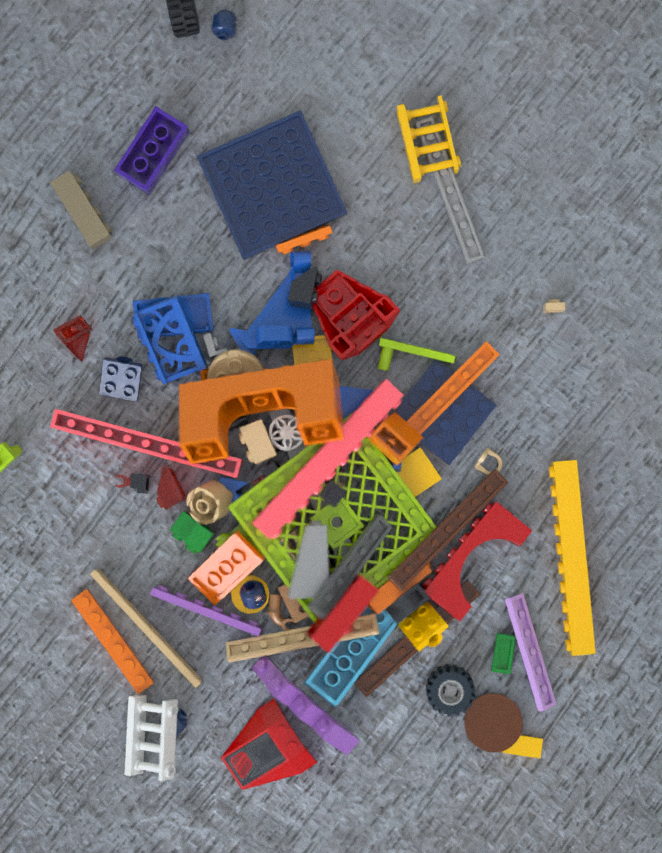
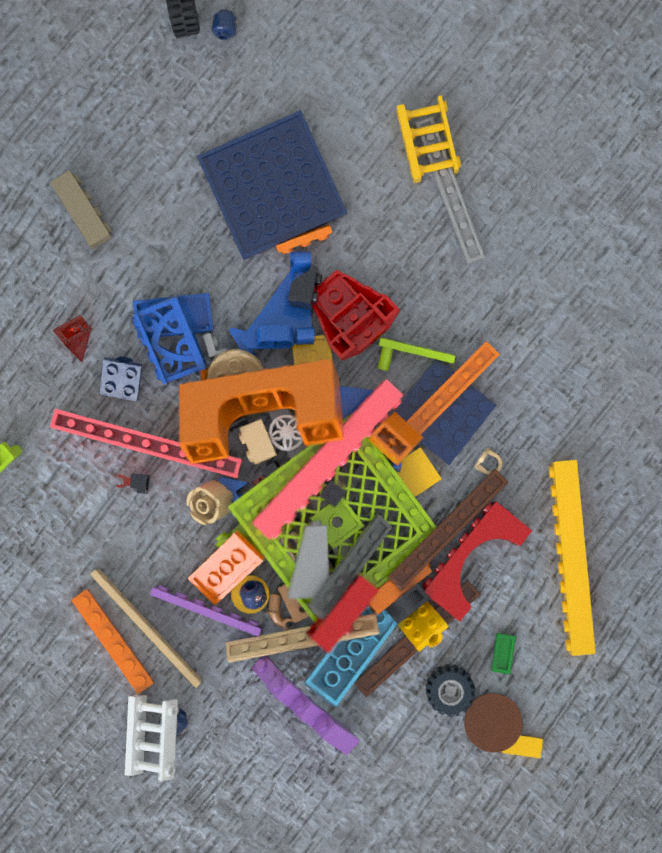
dark purple brick [114,106,190,195] -> none
clear red slope [156,465,187,510] -> none
green brick [170,511,216,554] -> none
red wedge [221,698,317,790] -> none
lavender plate [505,593,557,711] -> none
tan plate [543,299,565,313] -> none

